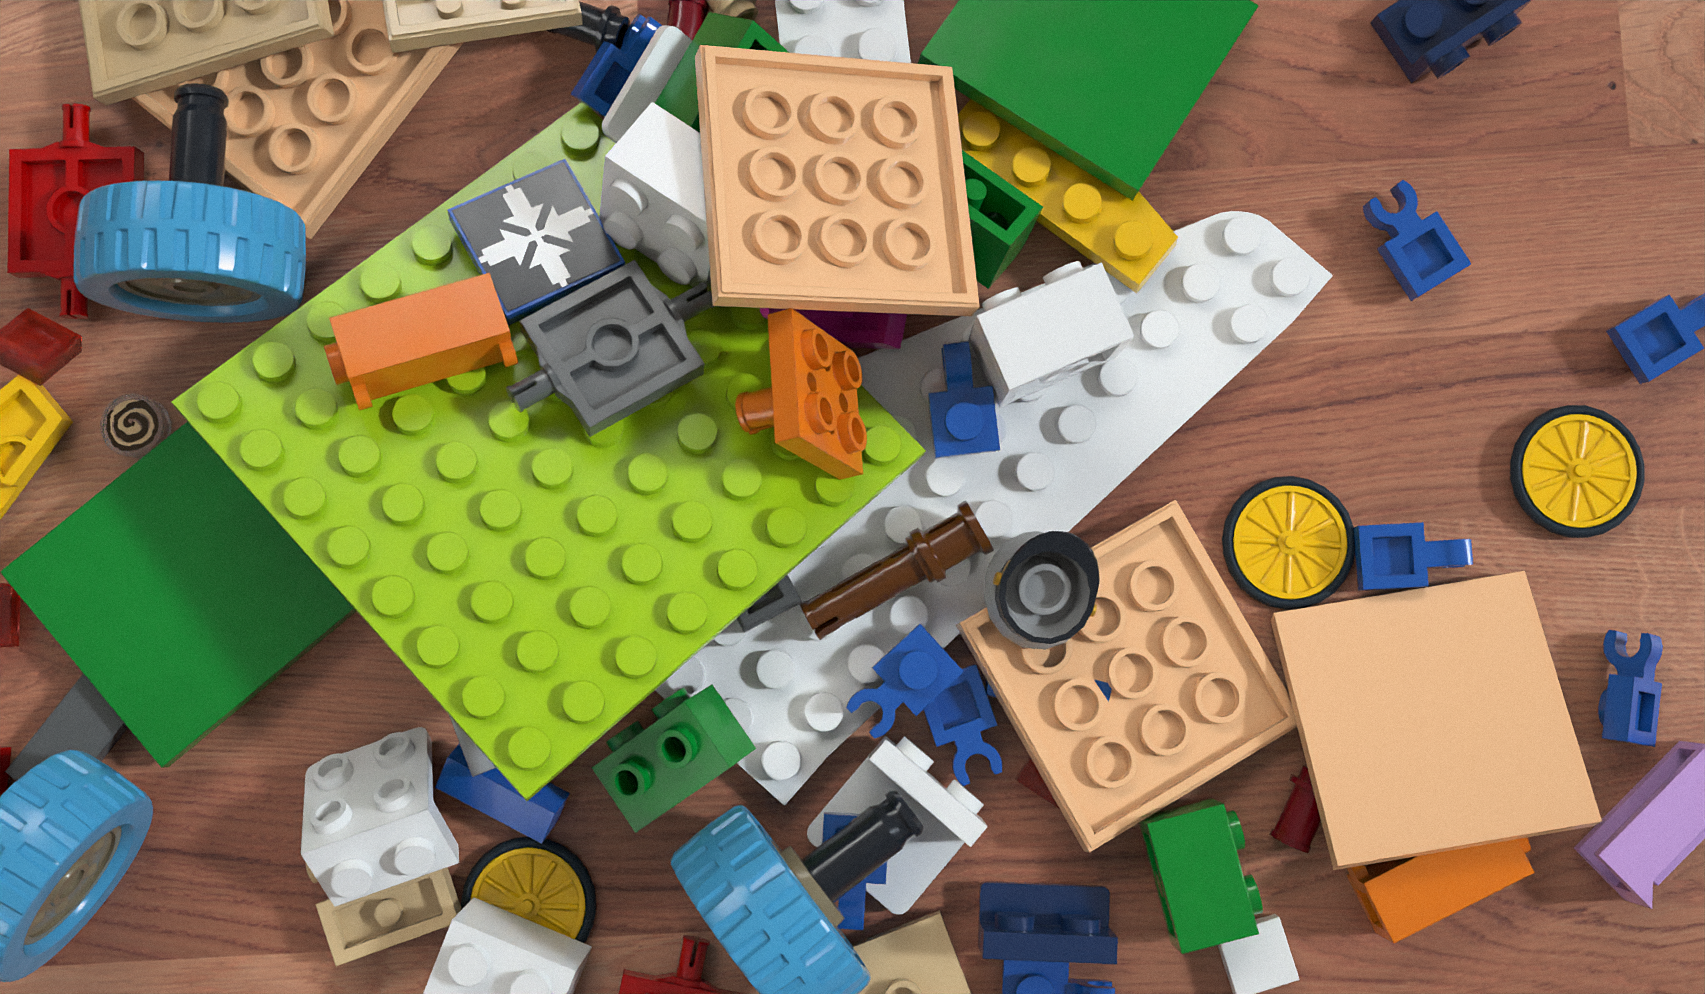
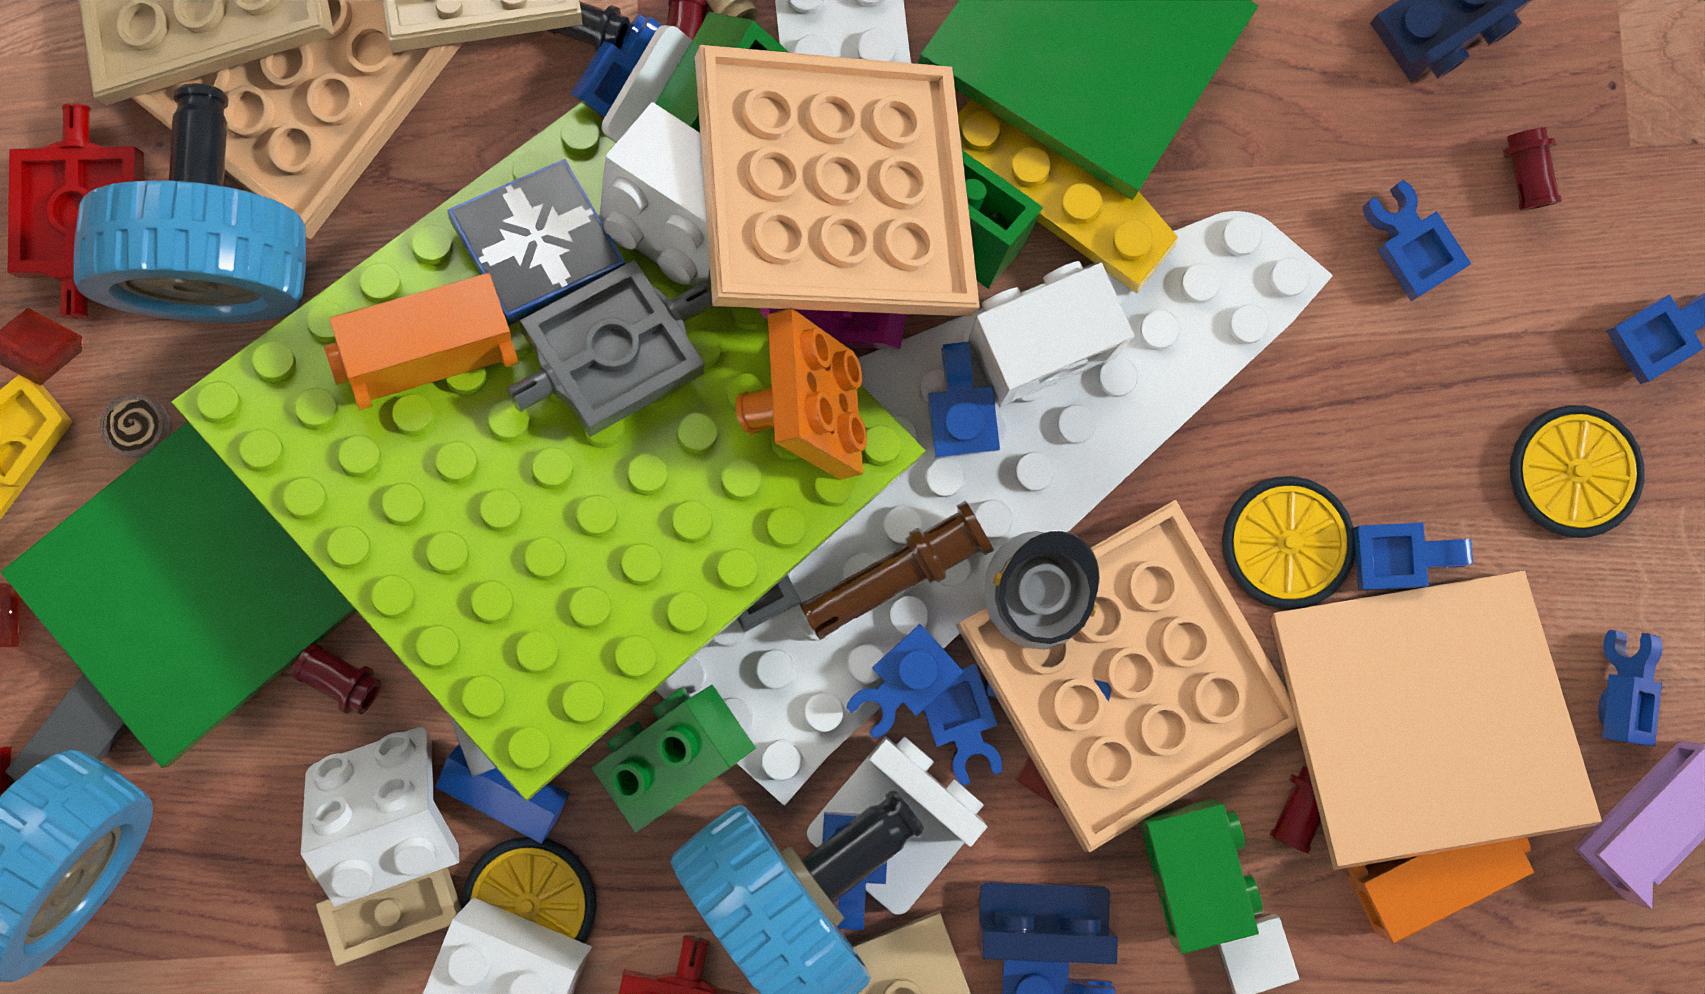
none -> dark red pin [292,643,381,714]
none -> dark red pin [1503,127,1562,211]

